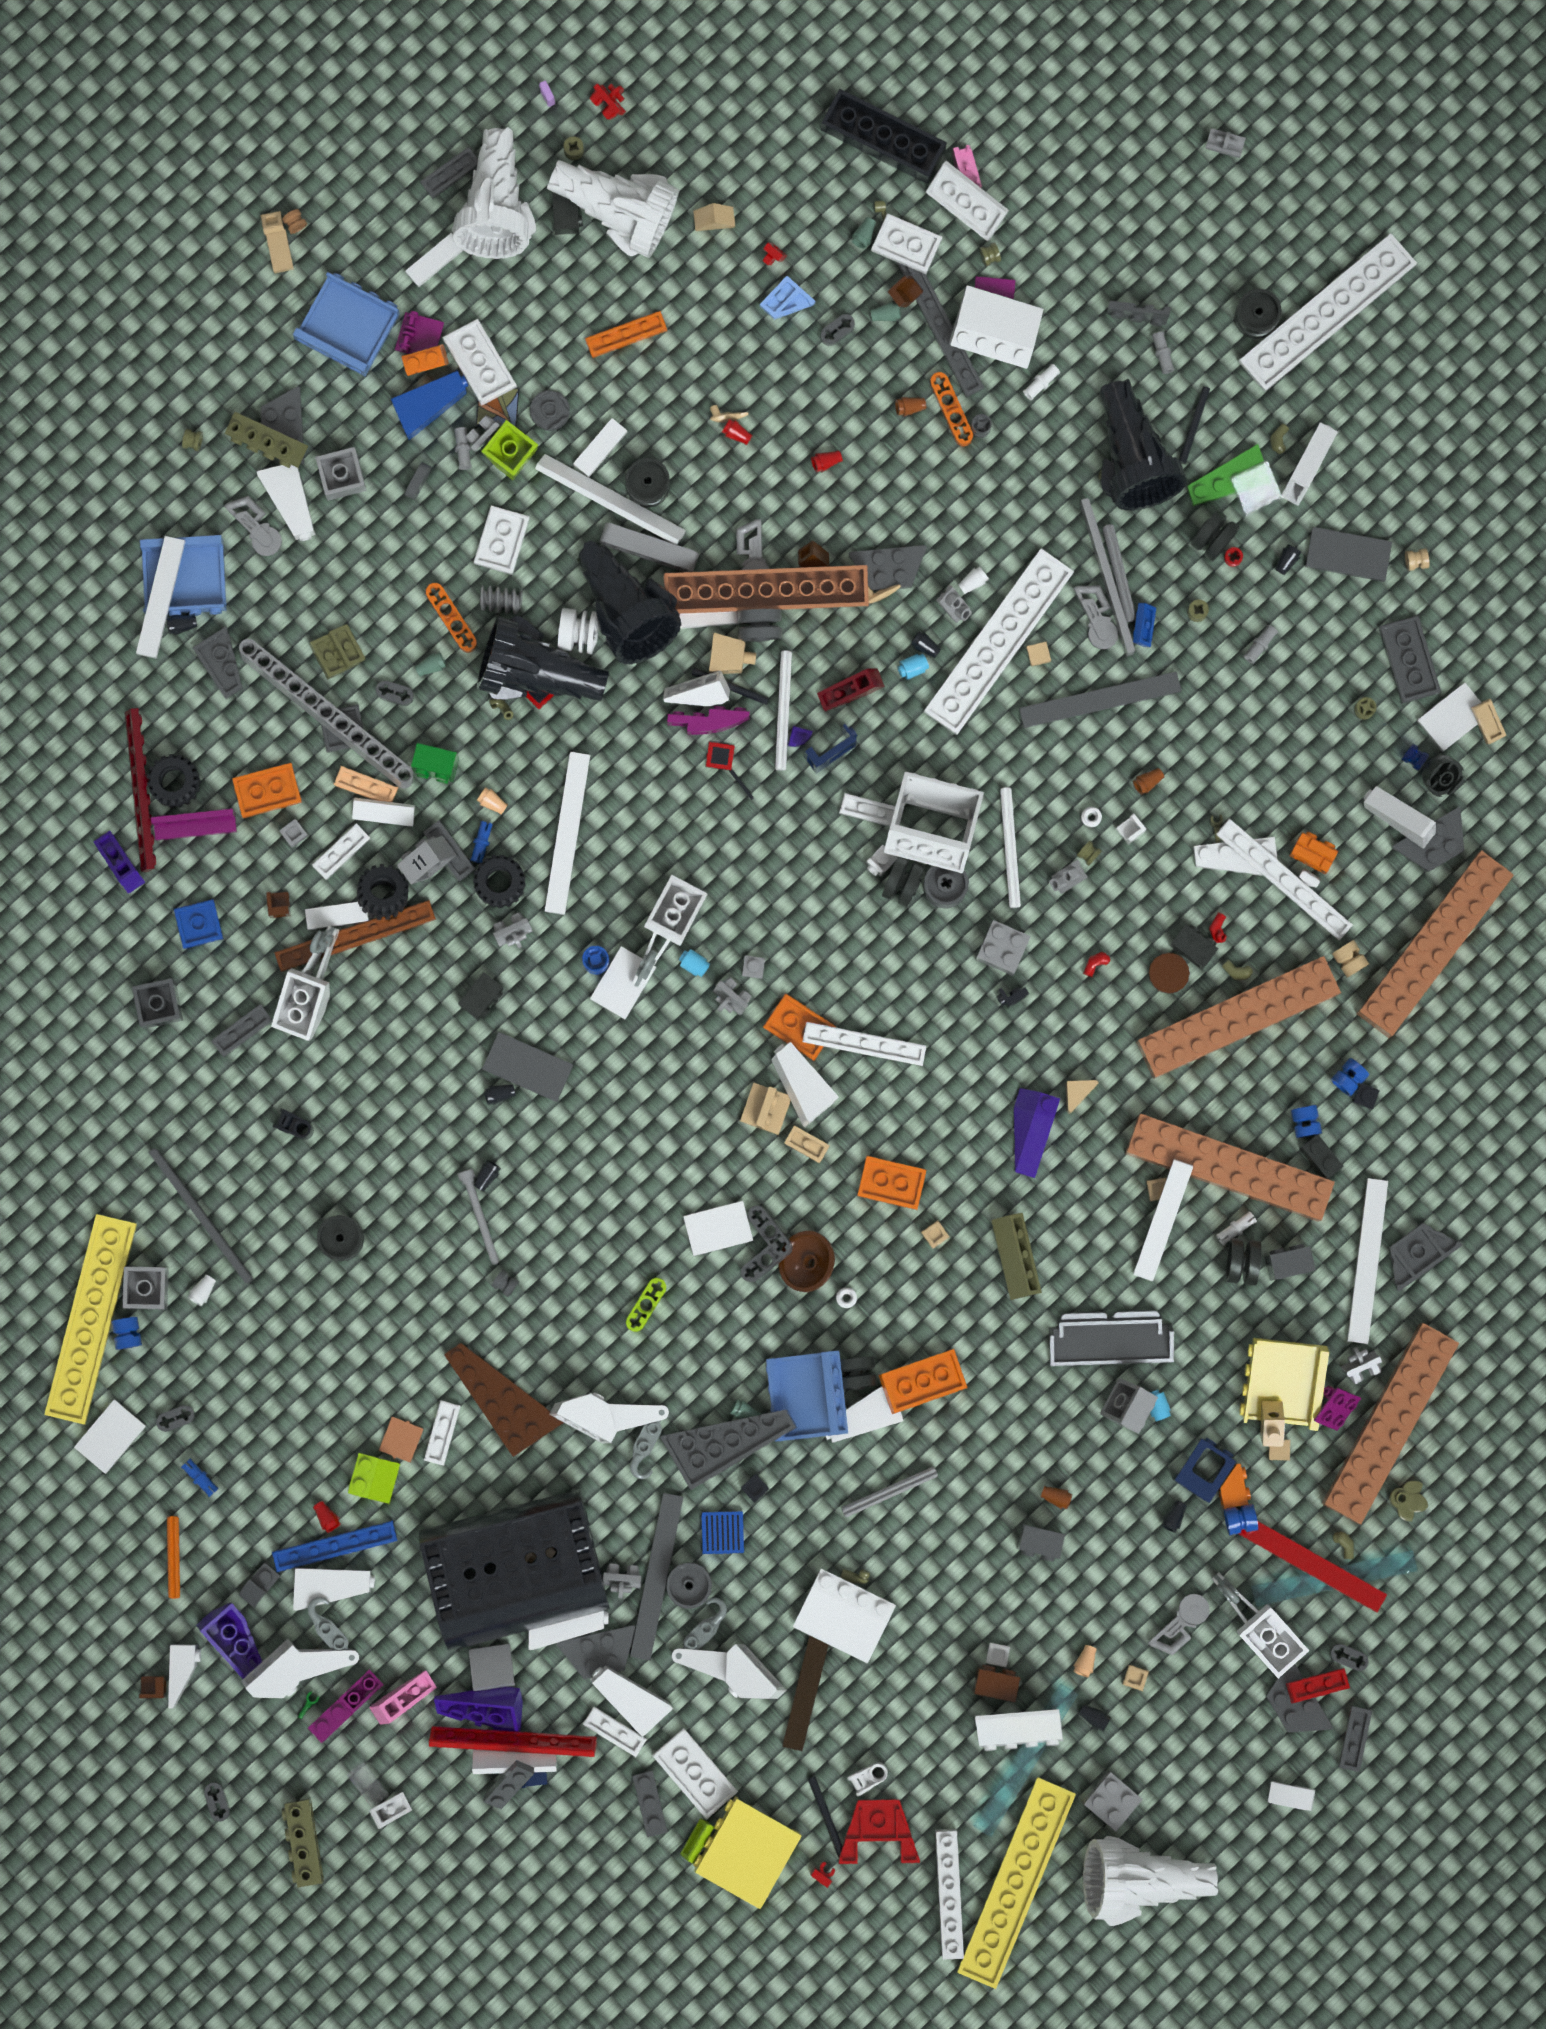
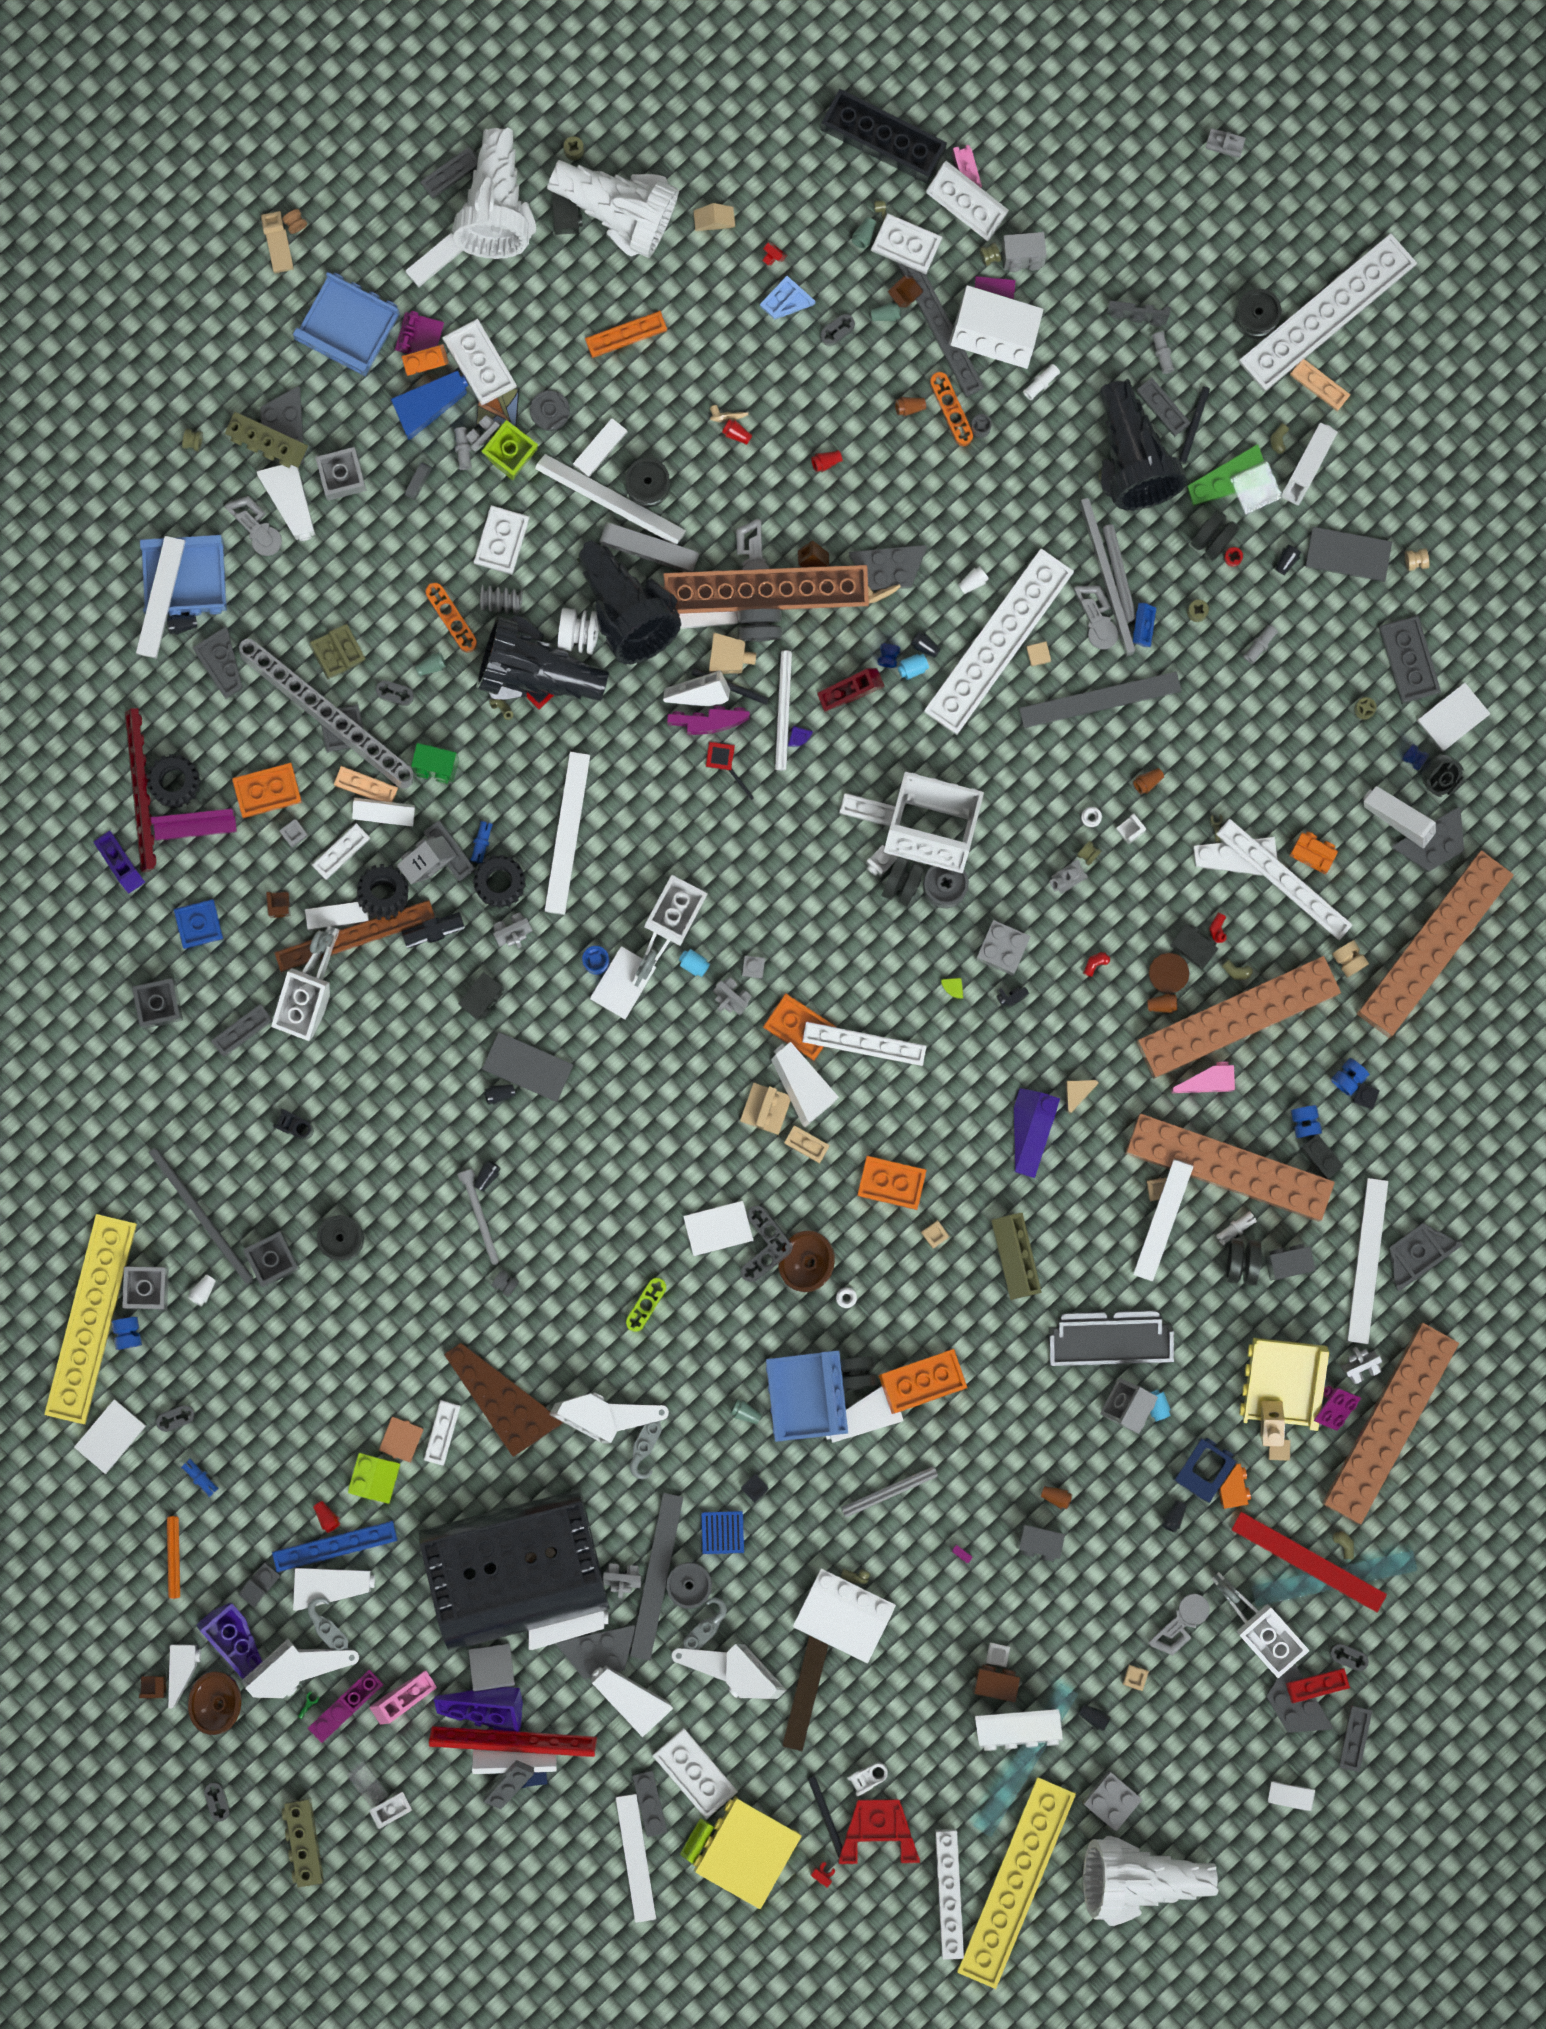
light nougat cone [477,787,508,814] -> none
lavender tile [539,80,555,107] -> none
white tile [583,1706,647,1757] -> none
red hips [589,83,626,120] -> none
dark grey wing [660,1409,797,1490] -> none
dark blue window [804,724,857,774] -> none
light grey hips [936,585,972,623] -> none
white axle [1000,787,1021,908] -> none
light nougat cone [1074,1645,1097,1677] -> none
blue wheel [1224,1504,1258,1535] -> none
white tile [1299,869,1321,888] -> none
olive plate [1389,1481,1428,1522] -> none
tan tile [1471,699,1506,745] -> none
none -> reddish brown dish [188,1672,241,1735]
none -> dark grey brick [243,1231,300,1288]
none -> black piece [401,912,465,949]
none -> white tile [616,1794,656,1923]
none -> clear blue wheel [877,643,901,668]
none -> lime tile [941,978,963,999]
none -> magenta tile [951,1544,973,1563]
none -> light grey brick [1002,232,1047,272]
none -> dark grey plate [1136,378,1191,438]
none -> dark orange cone [1147,993,1178,1013]
none -> bright pink slope [1171,1062,1235,1093]
none -> light nougat tile [1290,359,1351,412]

